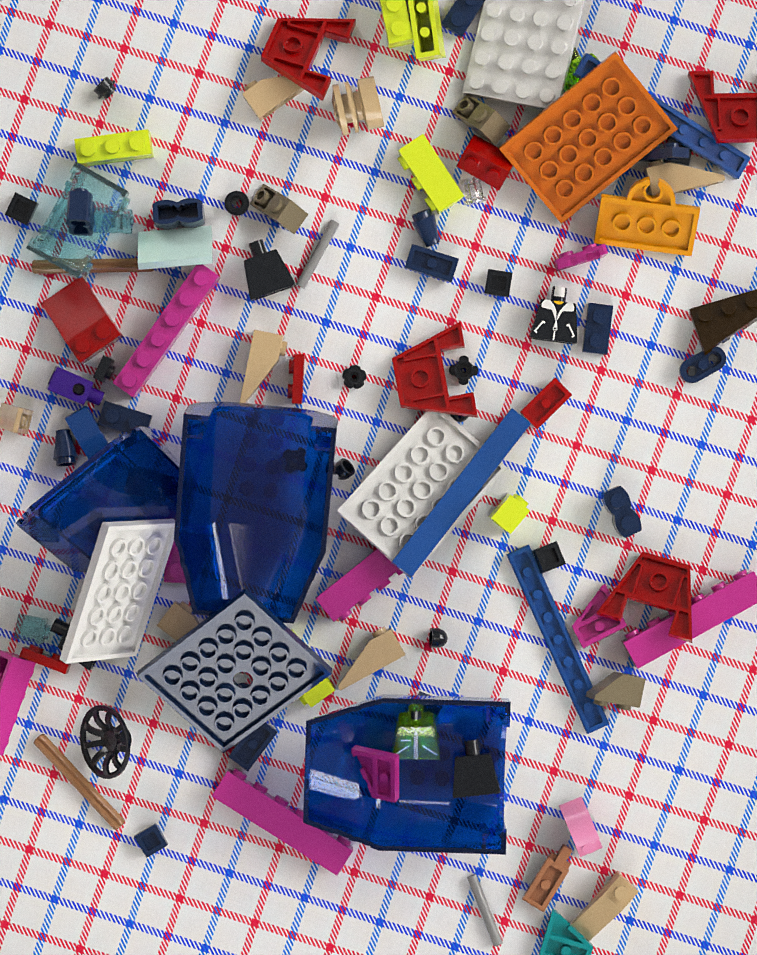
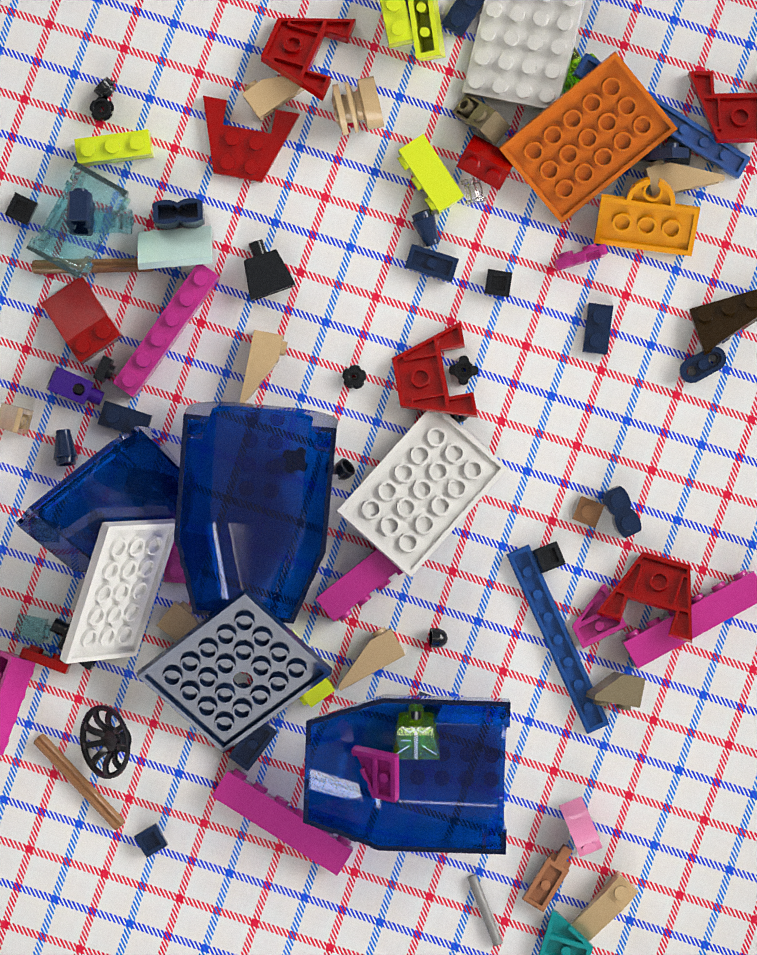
blue slope [65,406,112,464] -> none
black plate [225,191,249,216] -> none
dark tan slope [249,184,308,234] -> none
red plate [287,354,305,404] -> none
light grey bar [296,220,339,289] -> none
blue tile [391,408,531,578] -> none
black torso [453,739,501,798] -> none
neon yellow brick [488,494,530,534] -> none
red plate [520,378,572,429] -> none
black torso [529,286,577,345] -> none
none -> black plate [90,97,114,121]
none -> red wing [203,96,300,183]
none -> medium nougat plate [572,496,605,528]

